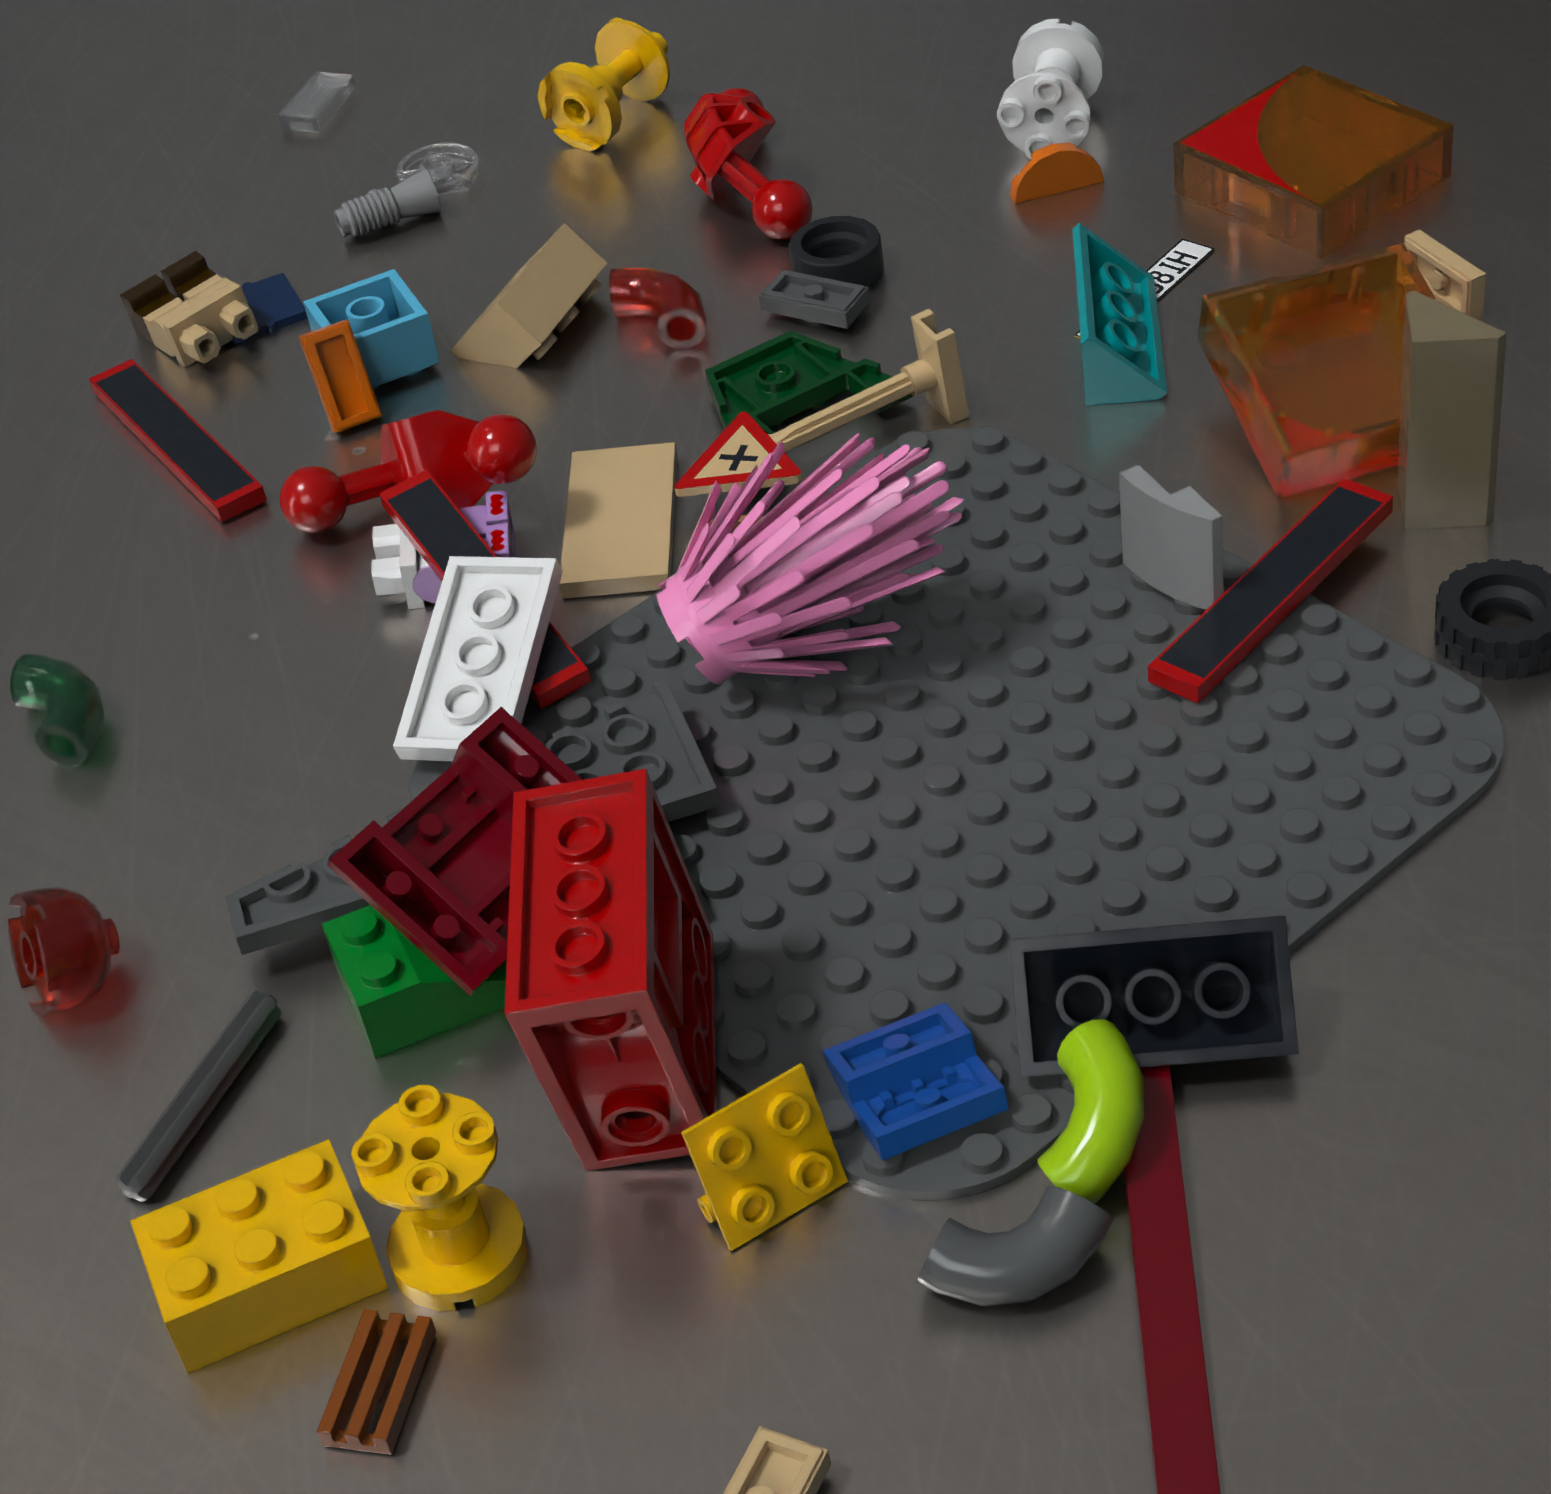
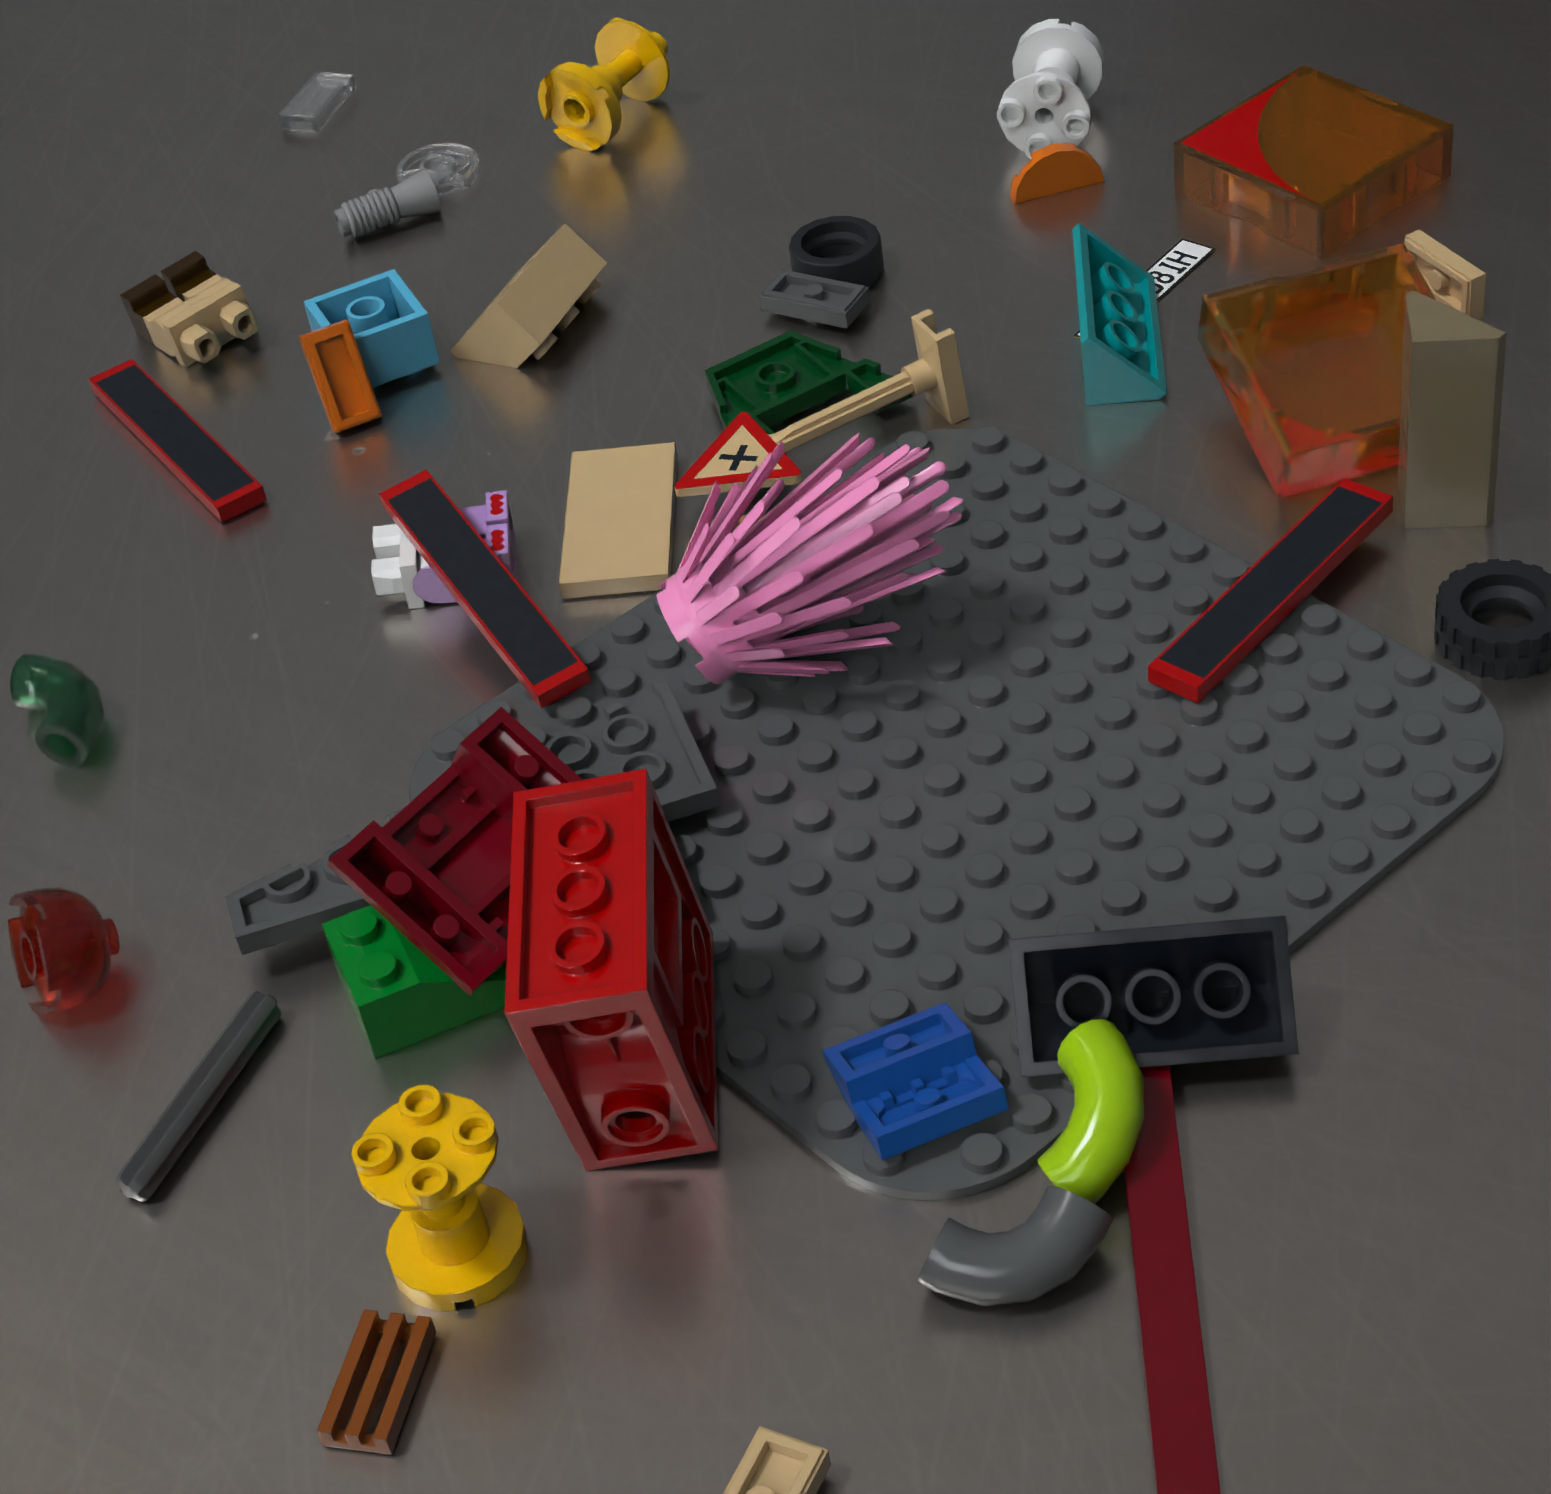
yellow brick [130,1139,389,1374] -> none
dark blue piece [233,273,308,343] -> none
red piece [280,410,537,534] -> none
white plate [393,556,563,761] -> none
clear red cylinder [609,268,707,349] -> none
yellow hinge [681,1063,848,1251] -> none
red piece [684,87,813,241] -> none
light grey slope [1119,465,1224,610] -> none

